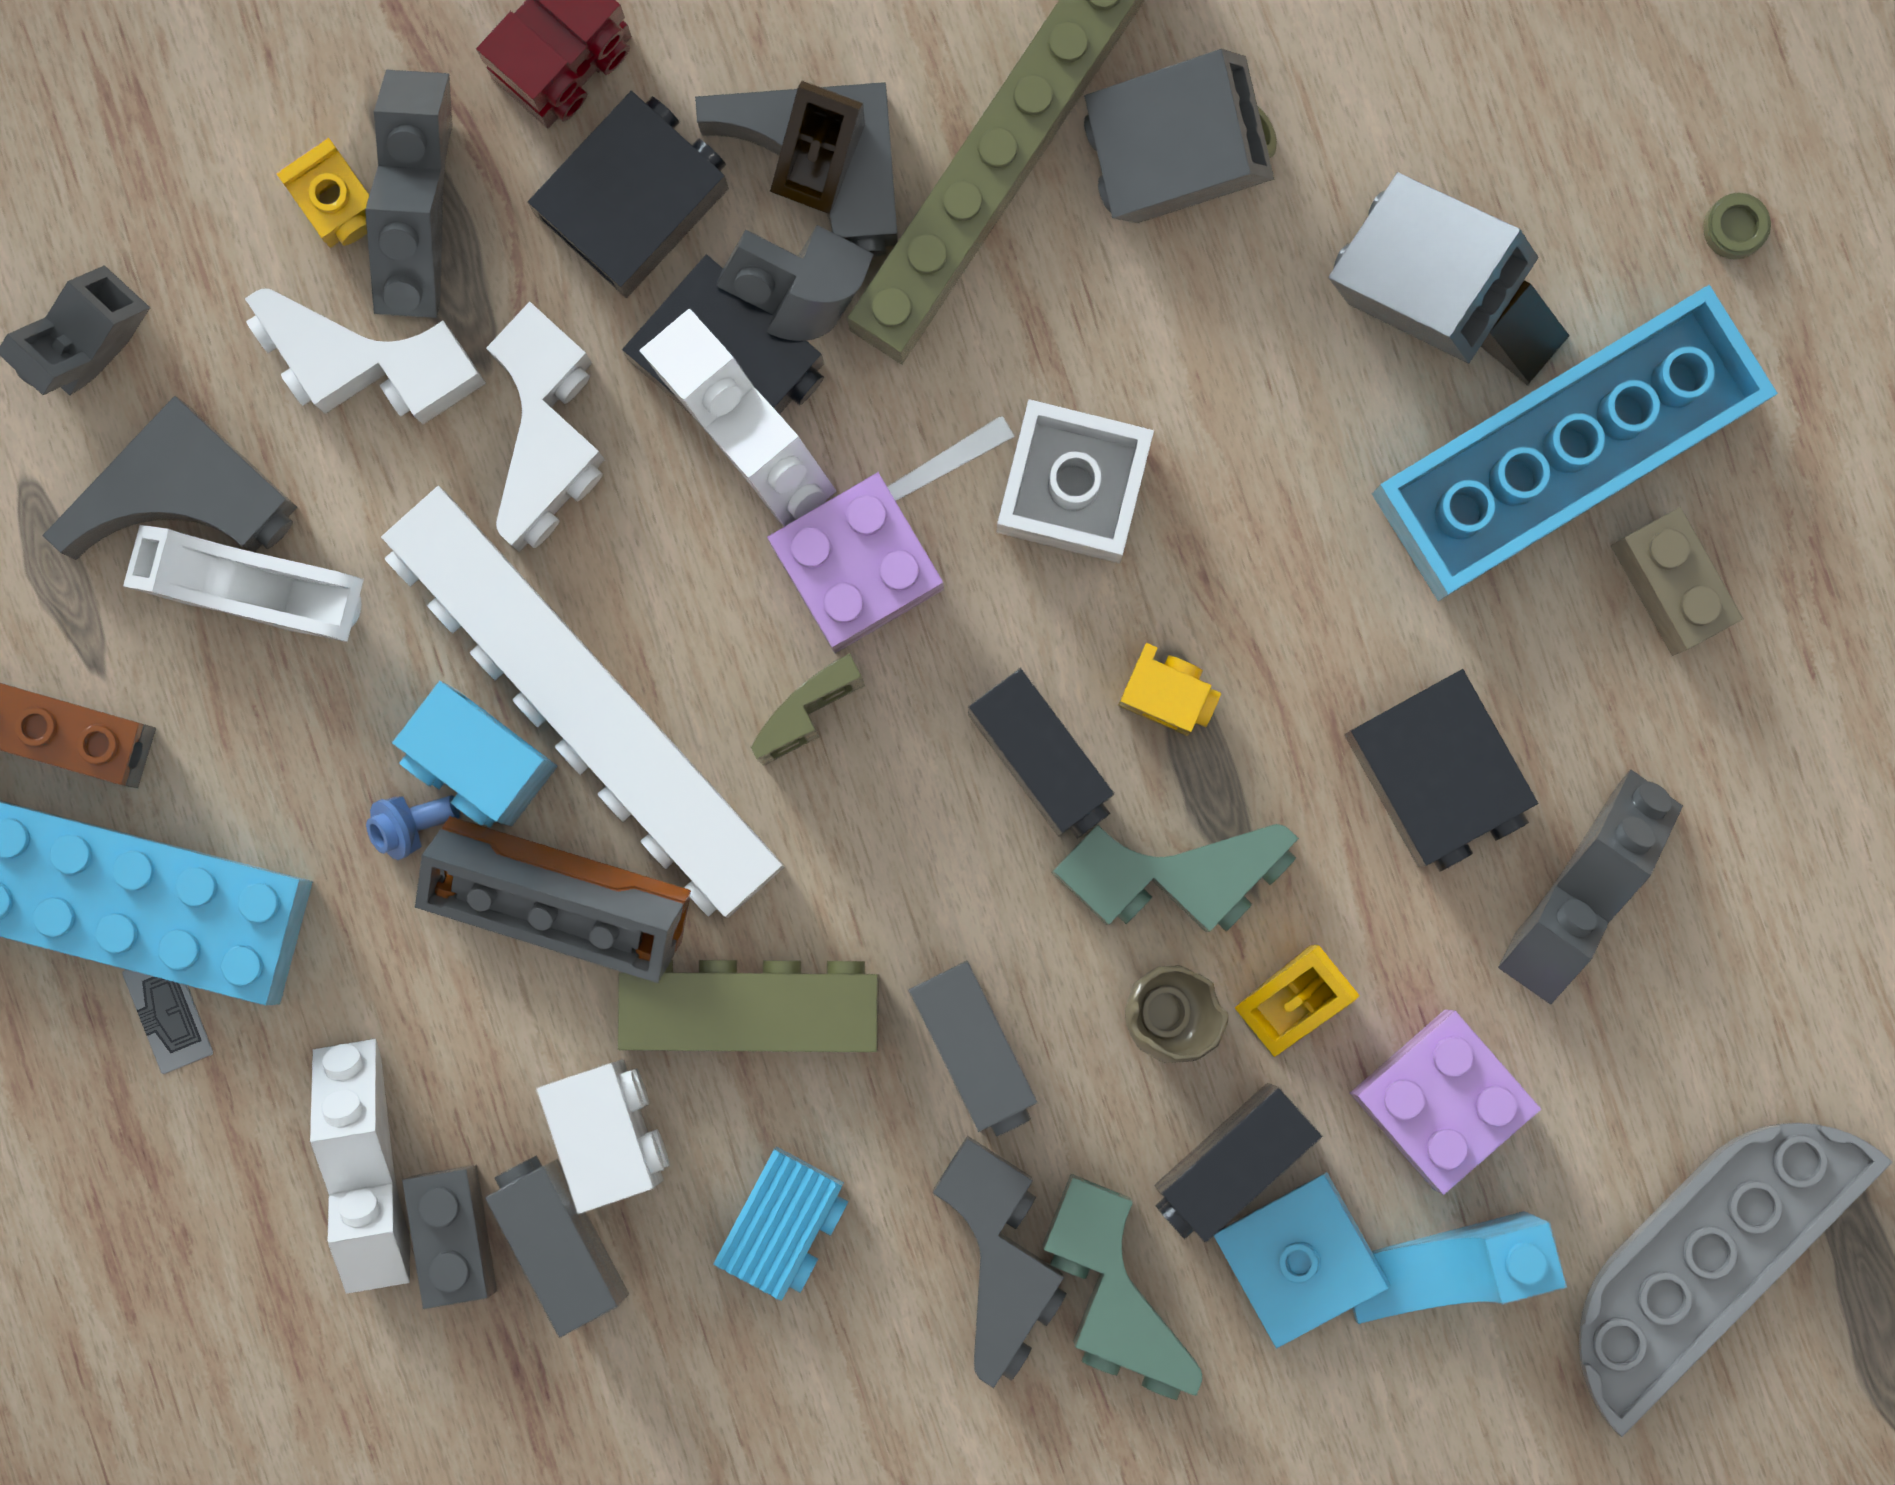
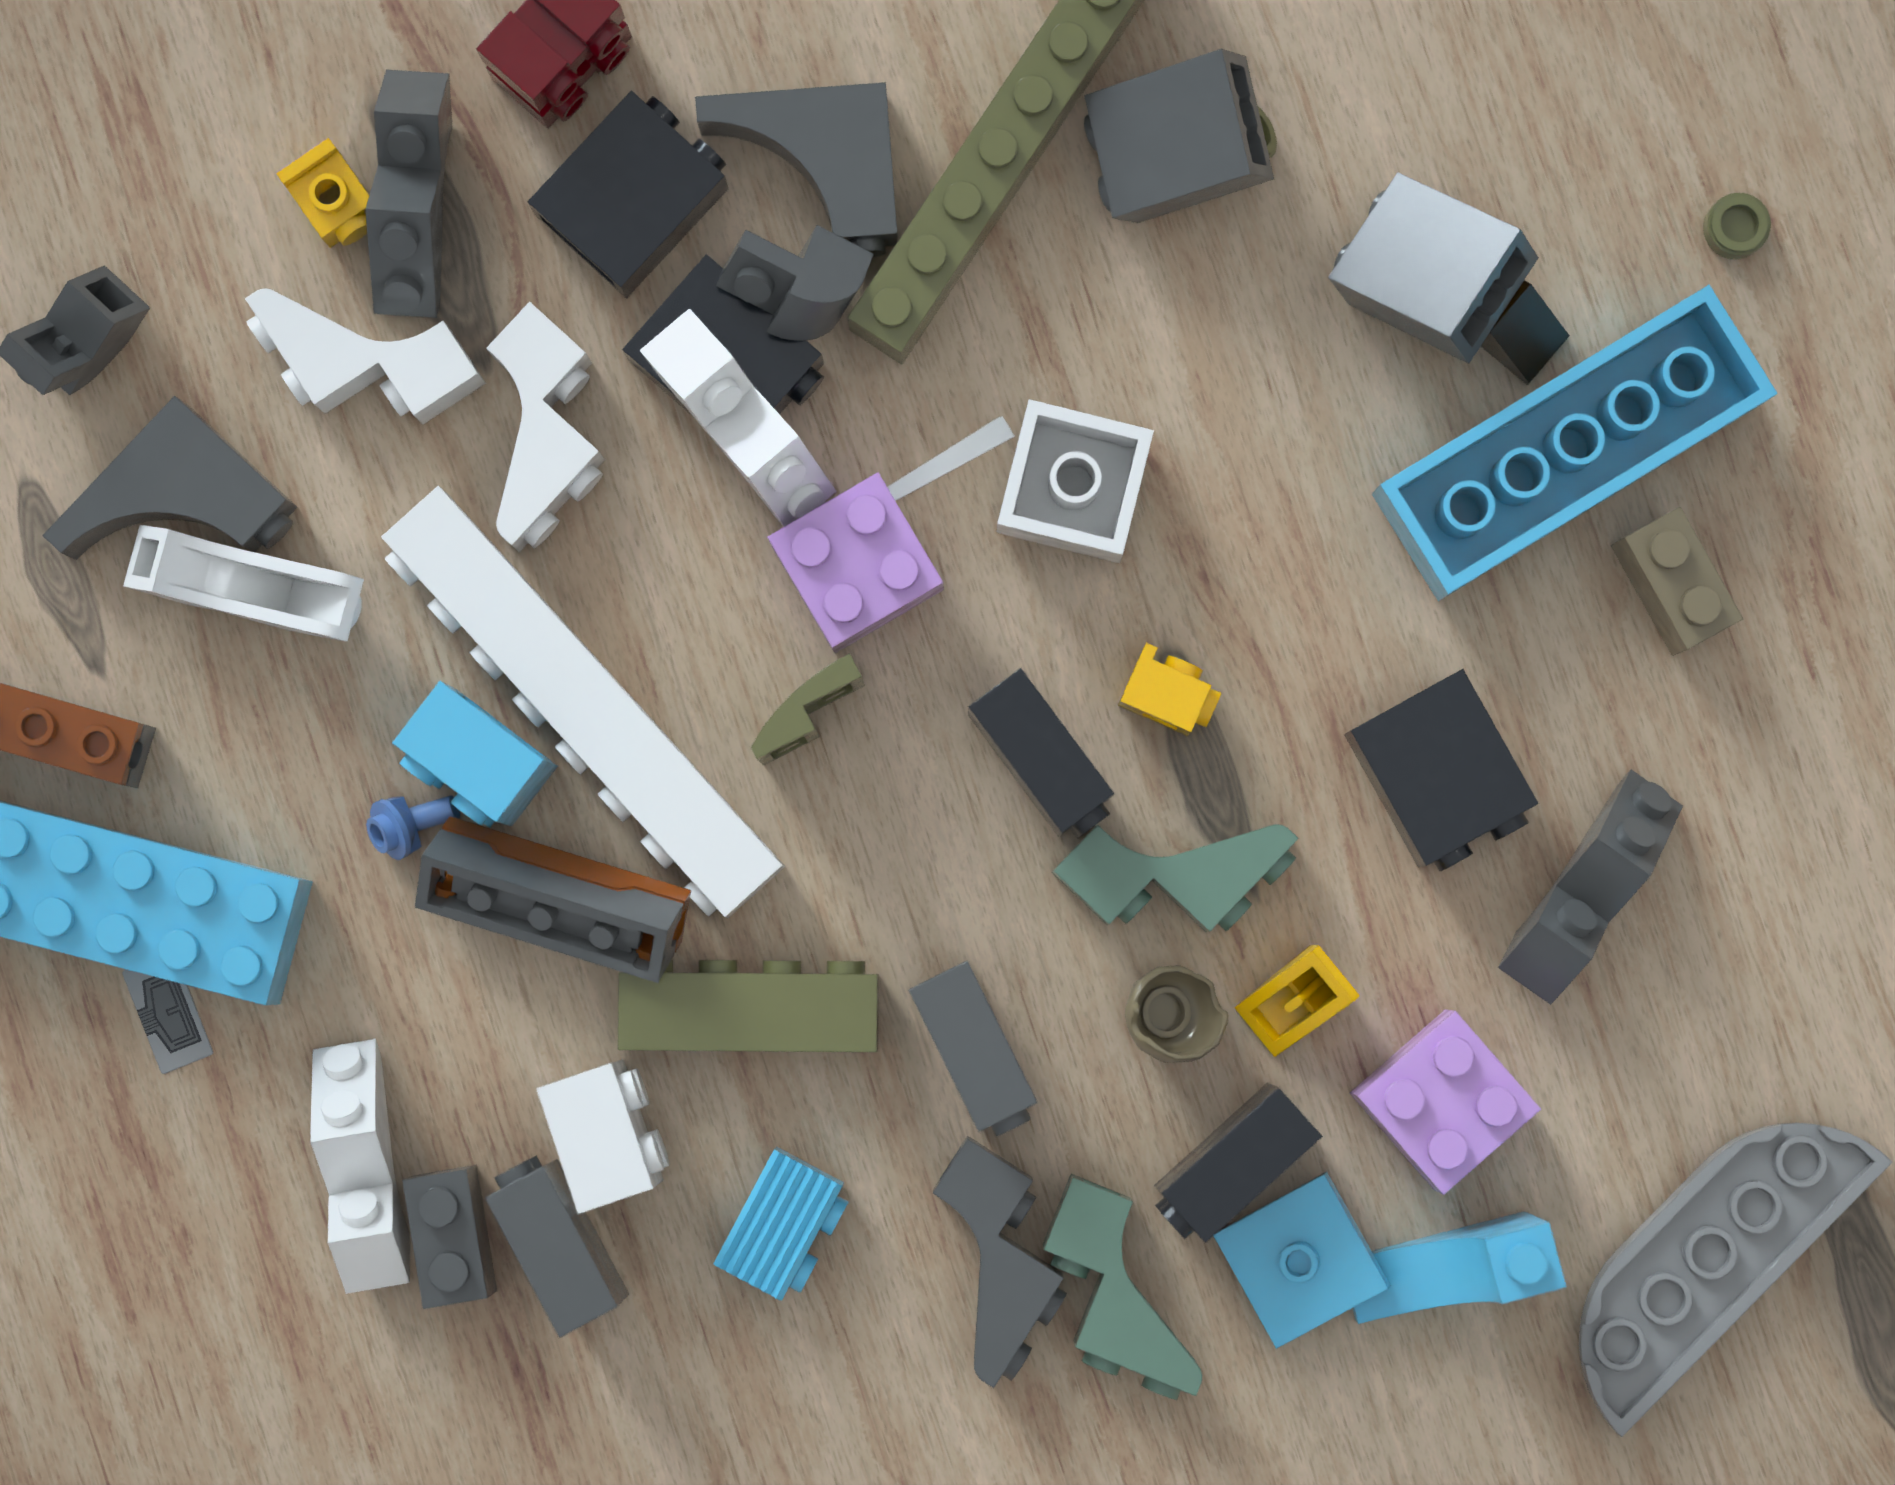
dark brown slope [770,81,865,214] -> none

